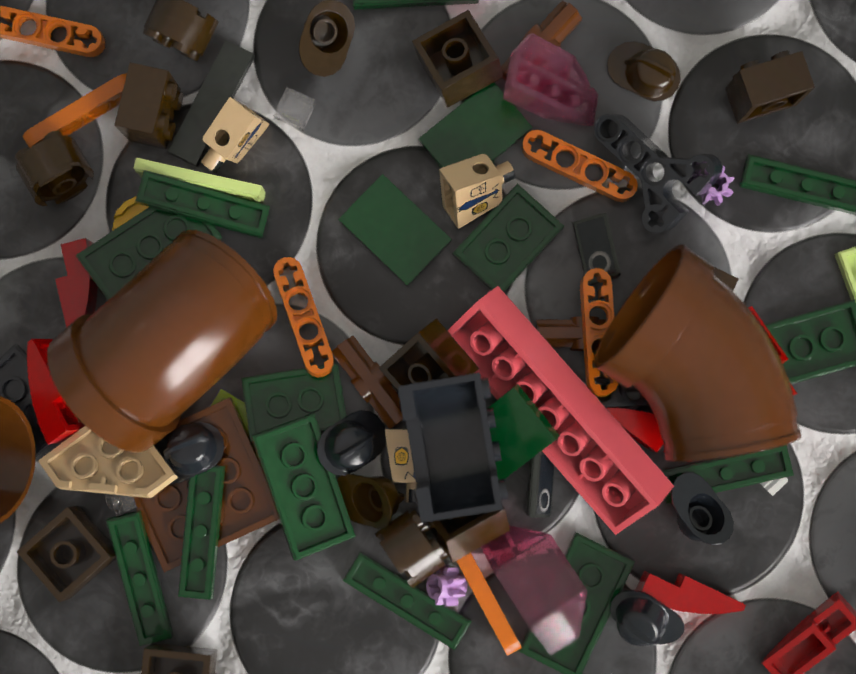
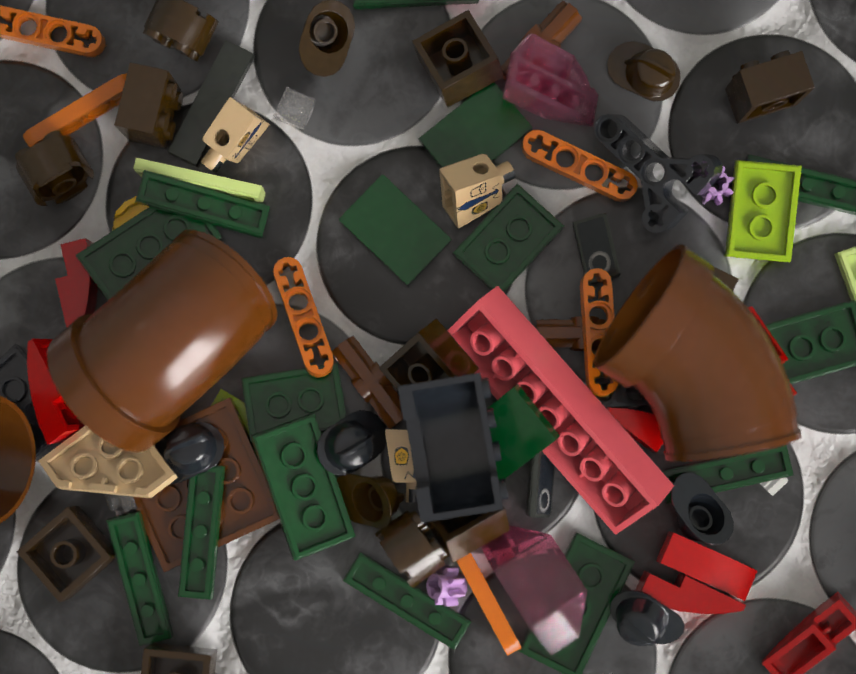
none -> red slope [656,531,758,601]
none -> lime tile [725,160,802,262]

